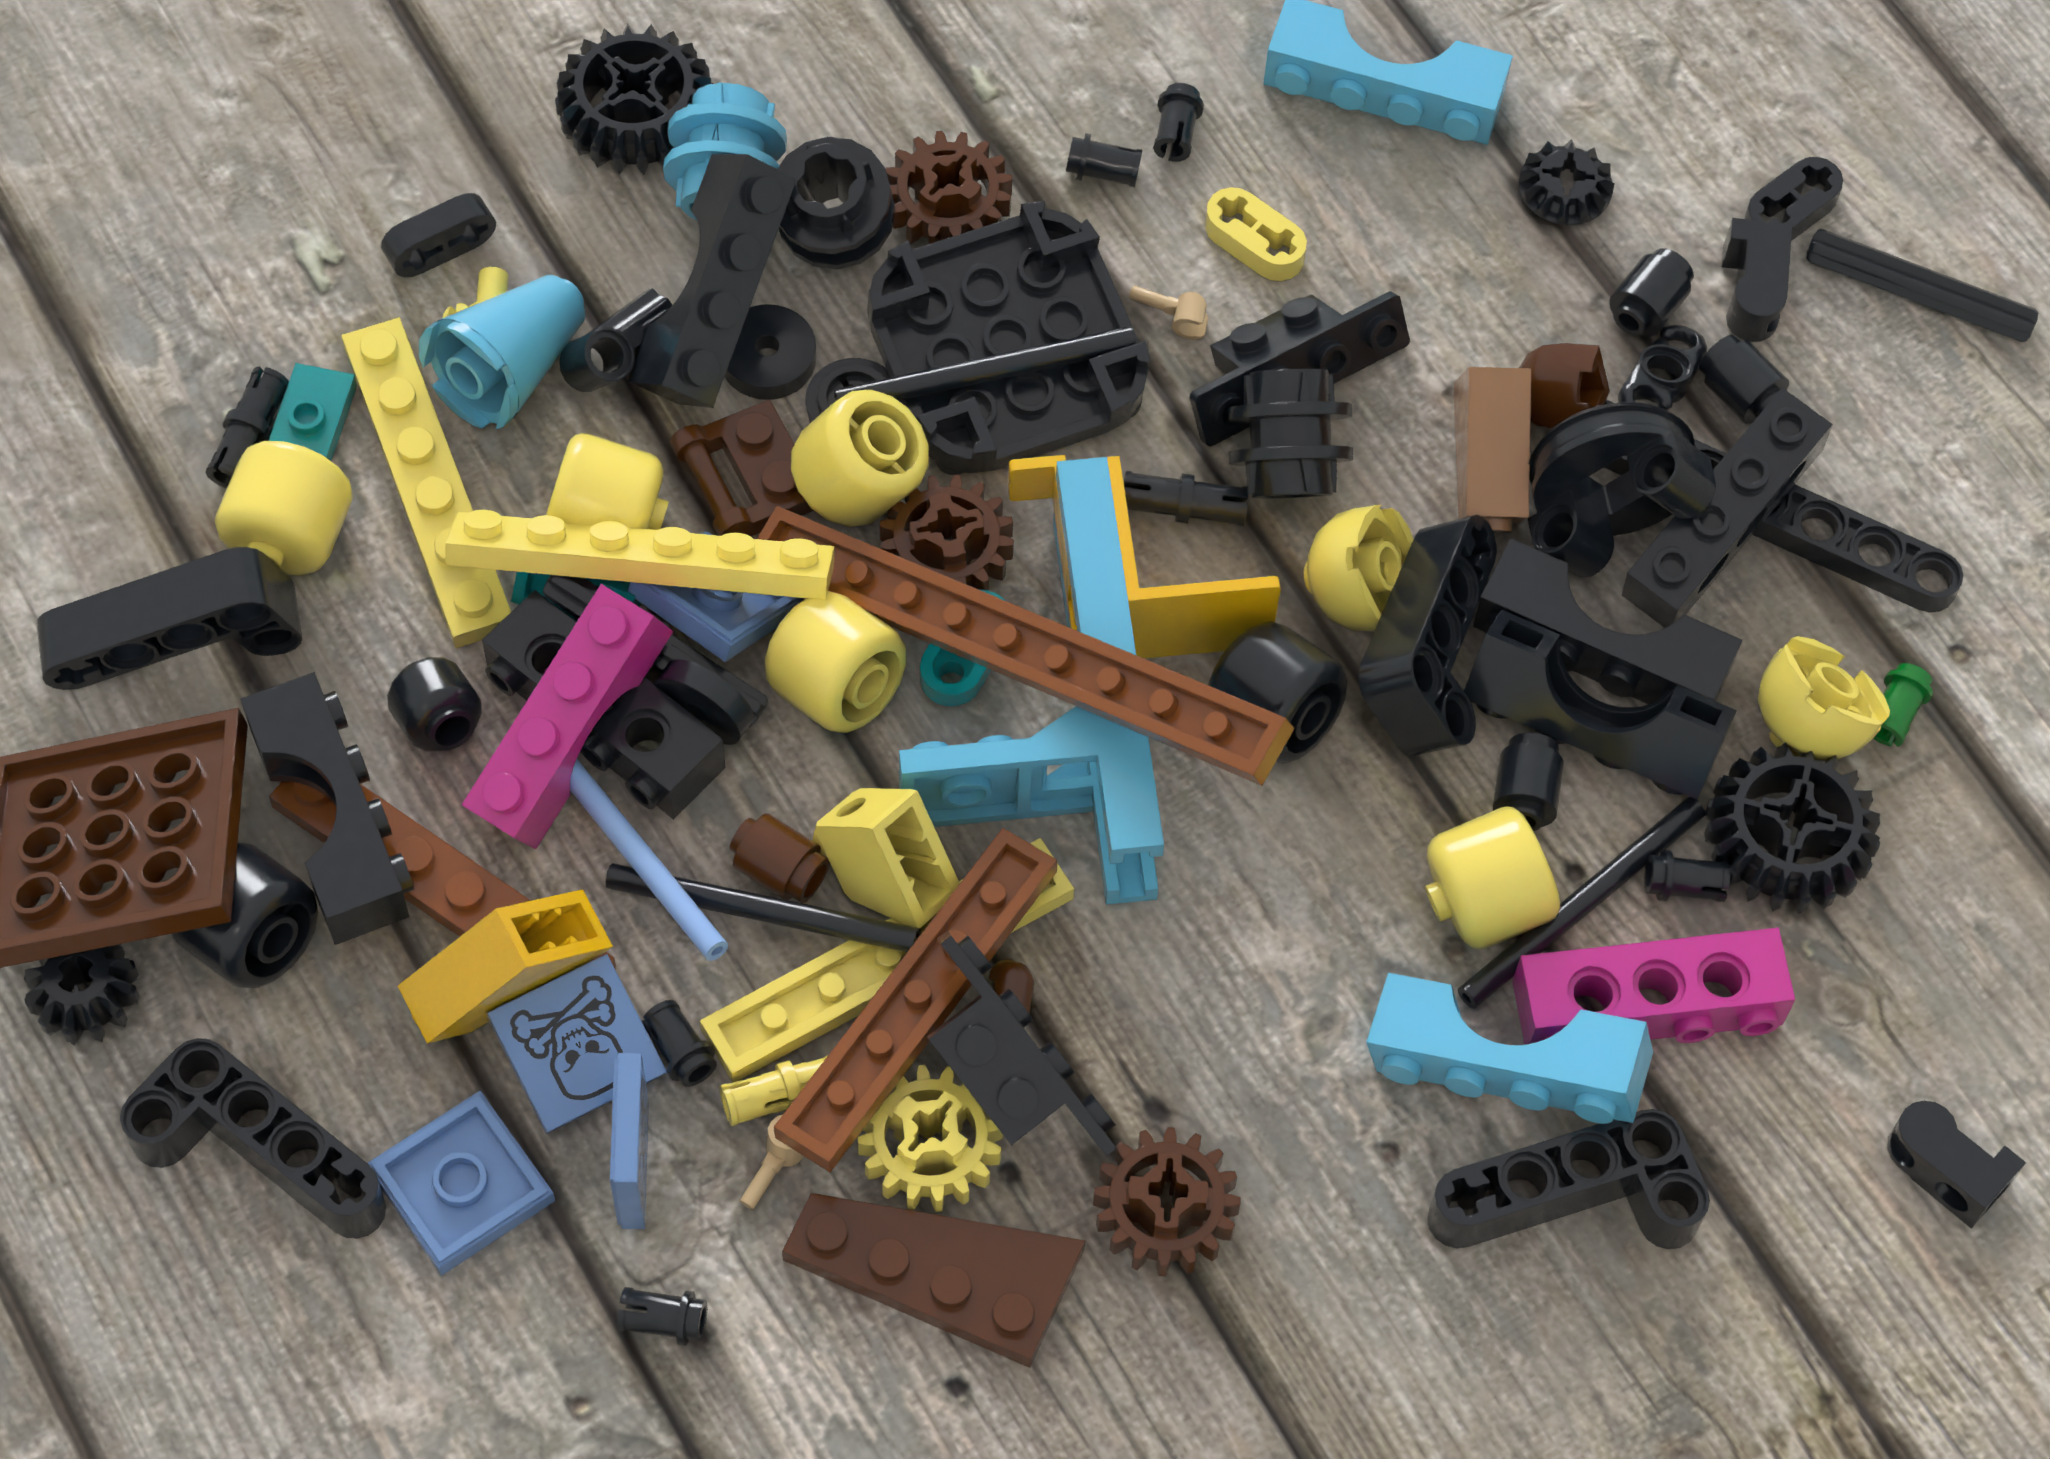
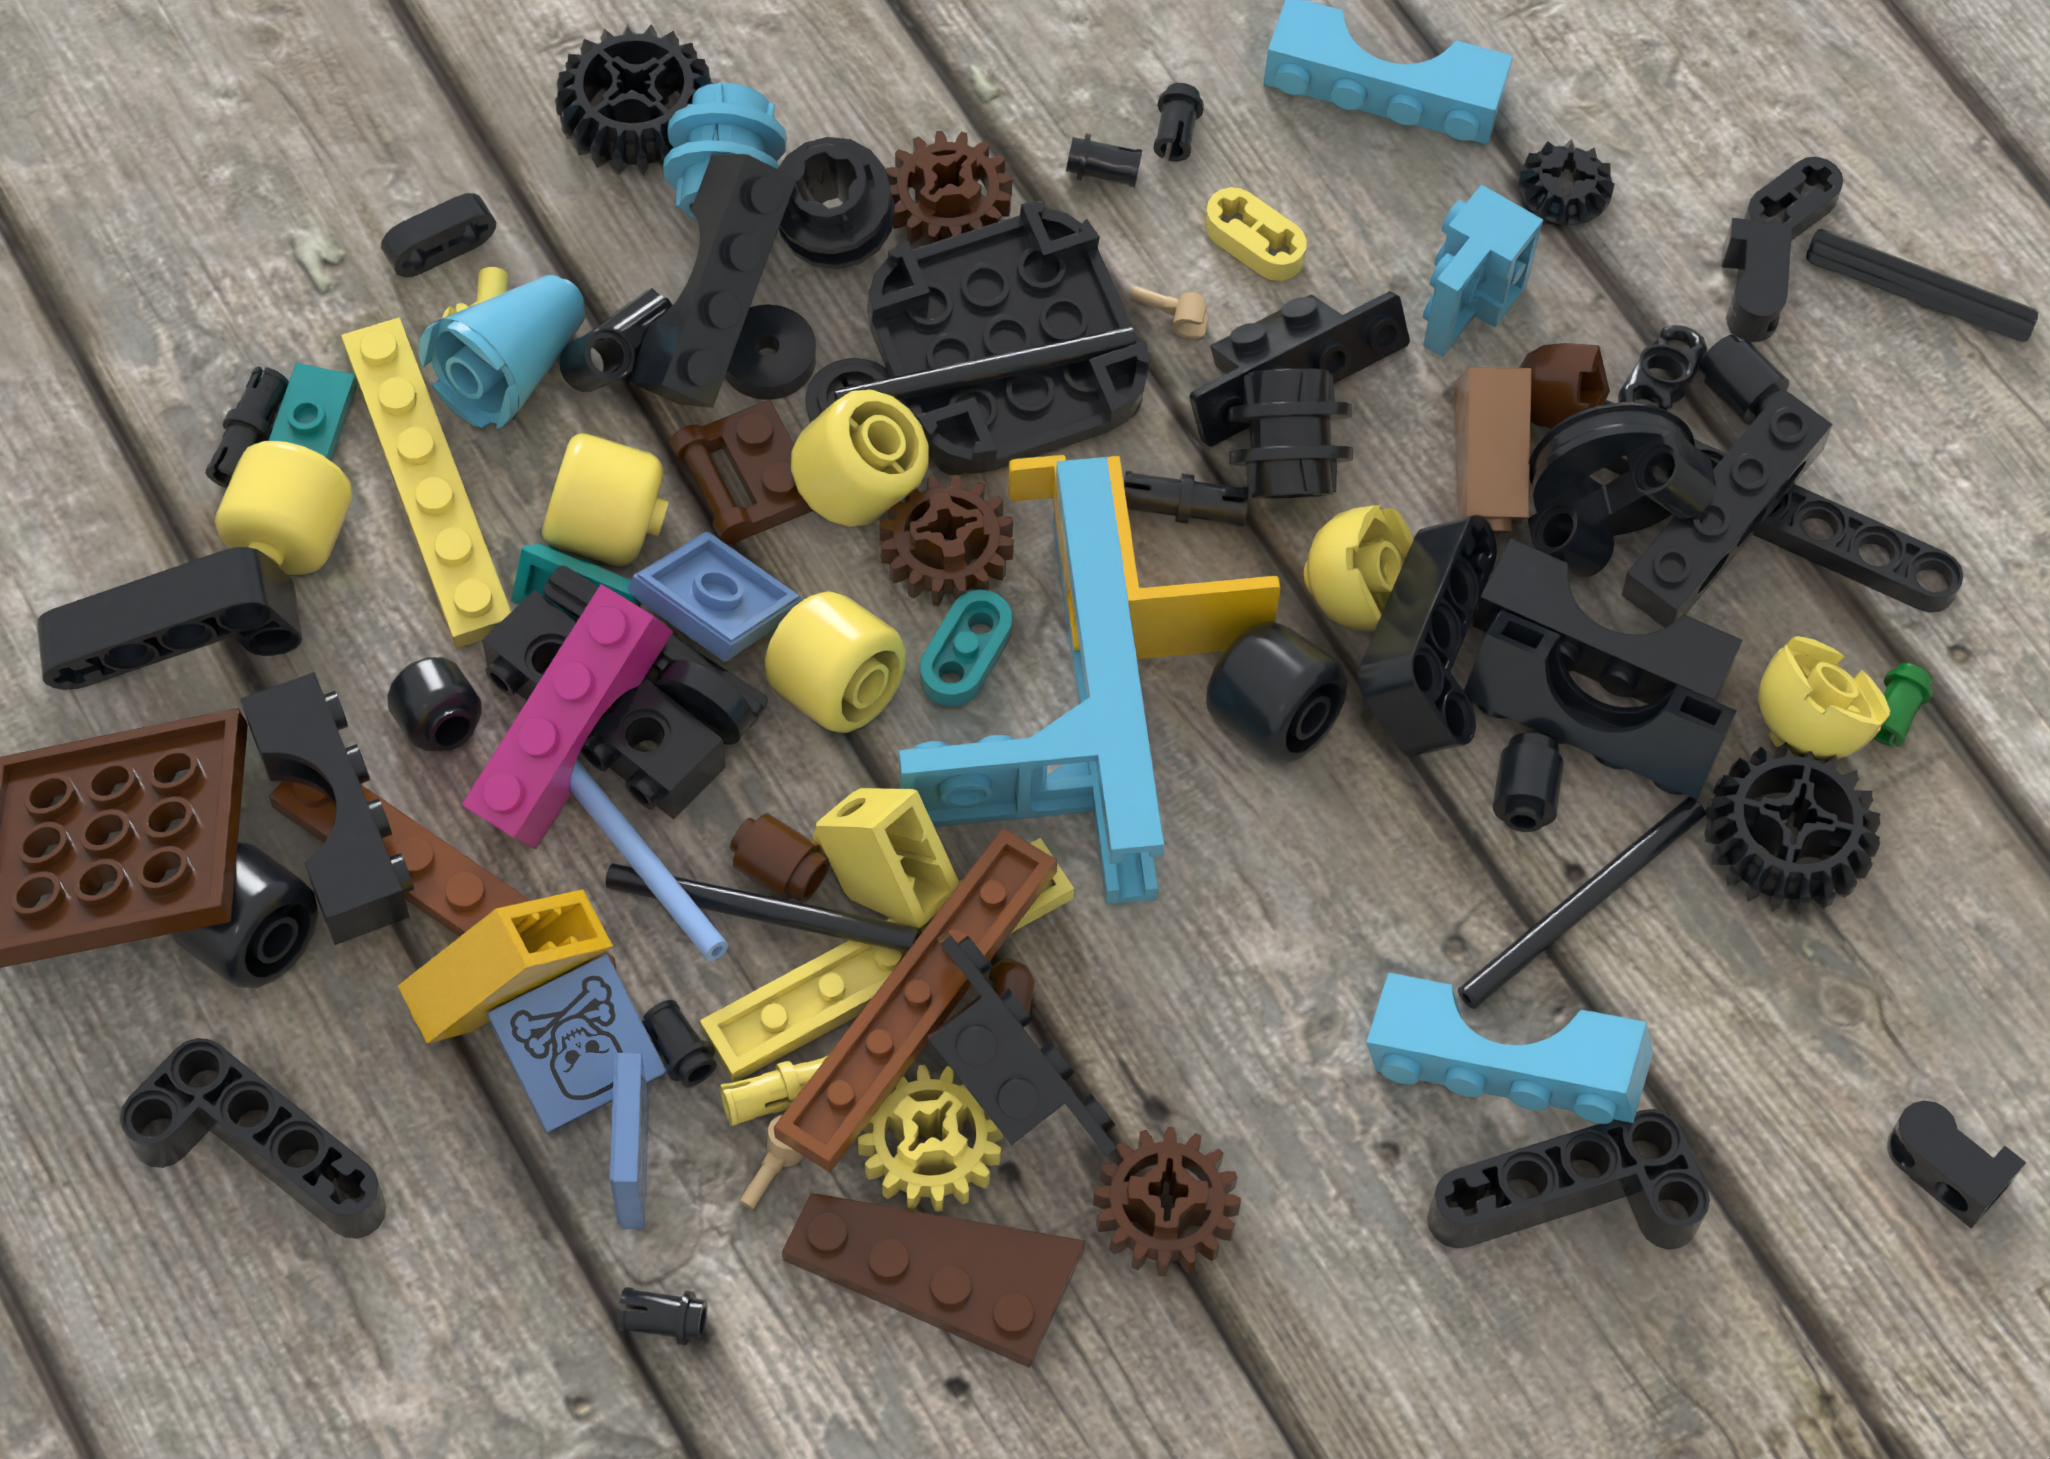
black gear [24,944,140,1046] -> none
medium blue tile [368,1091,555,1276] -> none
light yellow plate [445,510,835,600] -> none
dark orange plate [757,506,1295,786] -> none
light yellow head [1425,806,1561,950] -> none
dark pink brick [1512,927,1796,1045] -> none
black brick [1609,248,1694,337] -> none
black pin [1644,850,1730,902] -> none
none -> medium azure brick [1422,184,1543,357]

